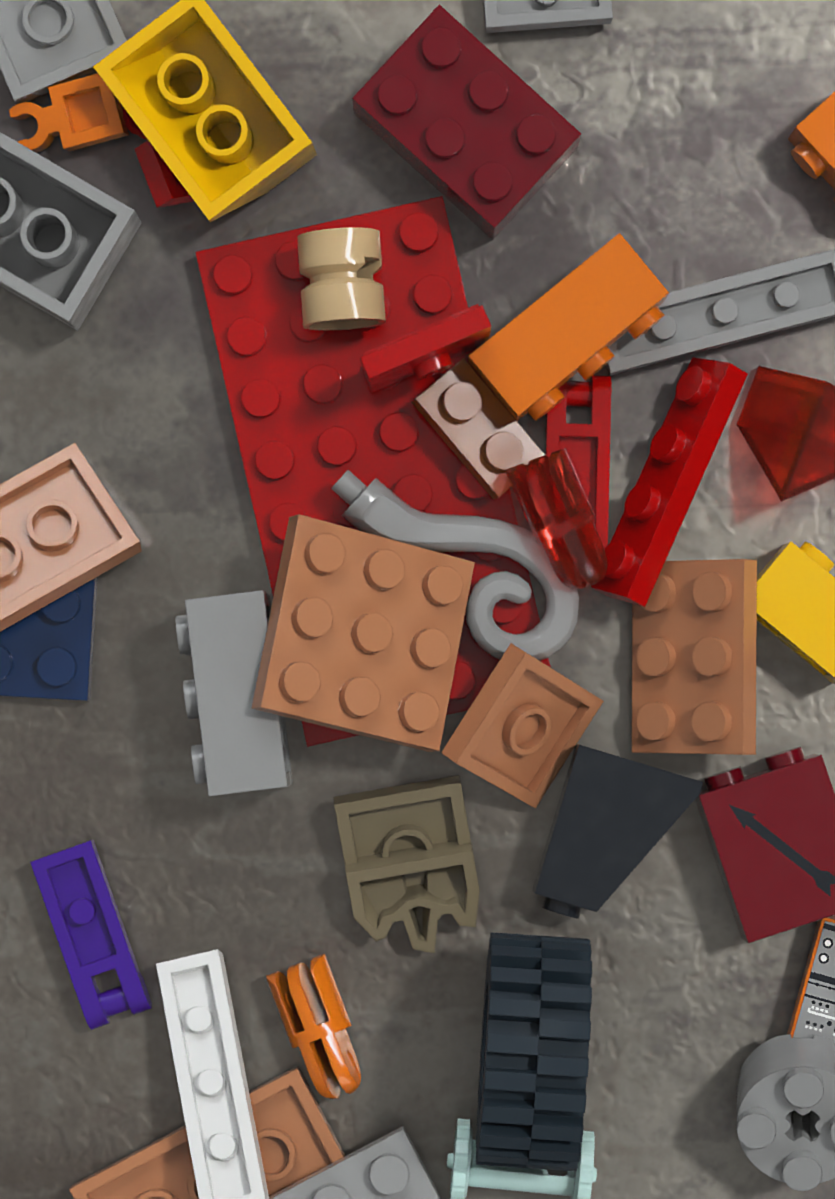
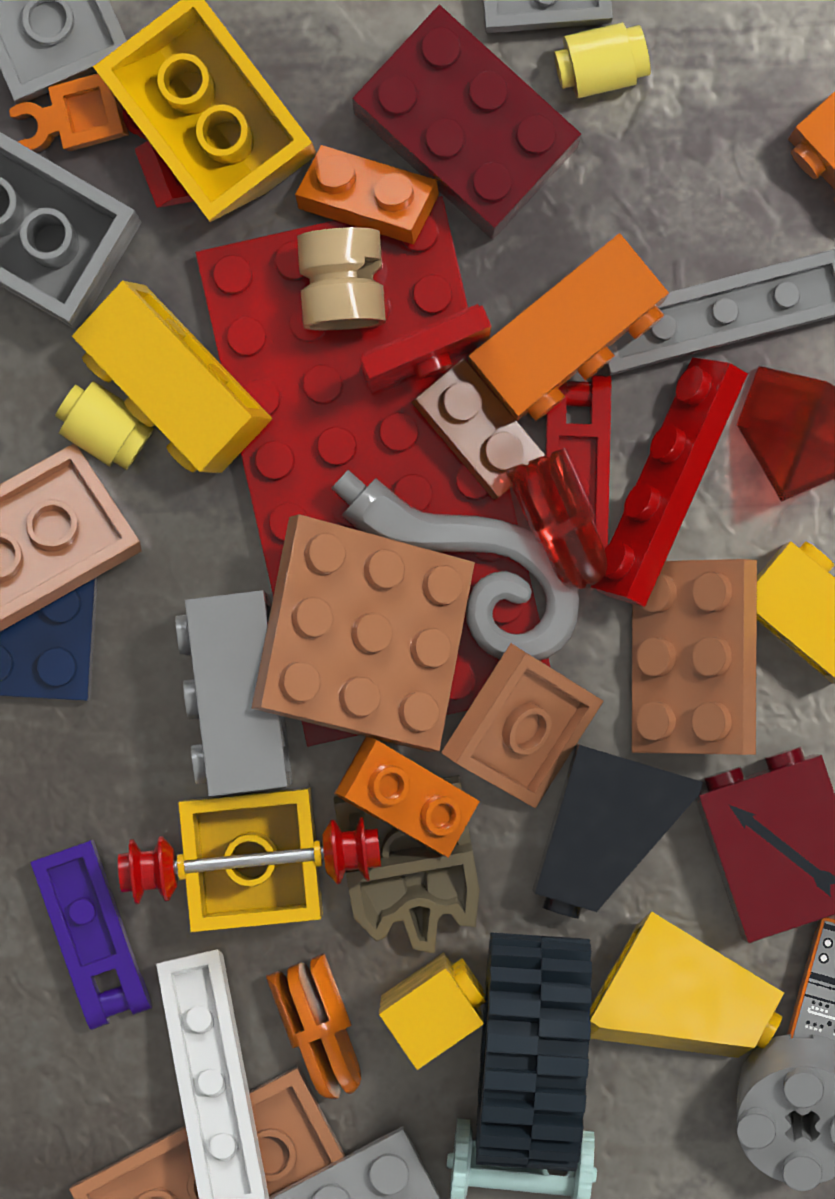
none -> light yellow brick [55,381,154,470]
none -> yellow brick [72,280,273,473]
none -> yellow brick [117,787,381,932]
none -> orange plate [295,145,439,245]
none -> orange plate [334,737,480,858]
none -> yellow brick [379,952,487,1070]
none -> light yellow brick [554,22,651,99]
none -> yellow slope [590,912,784,1058]

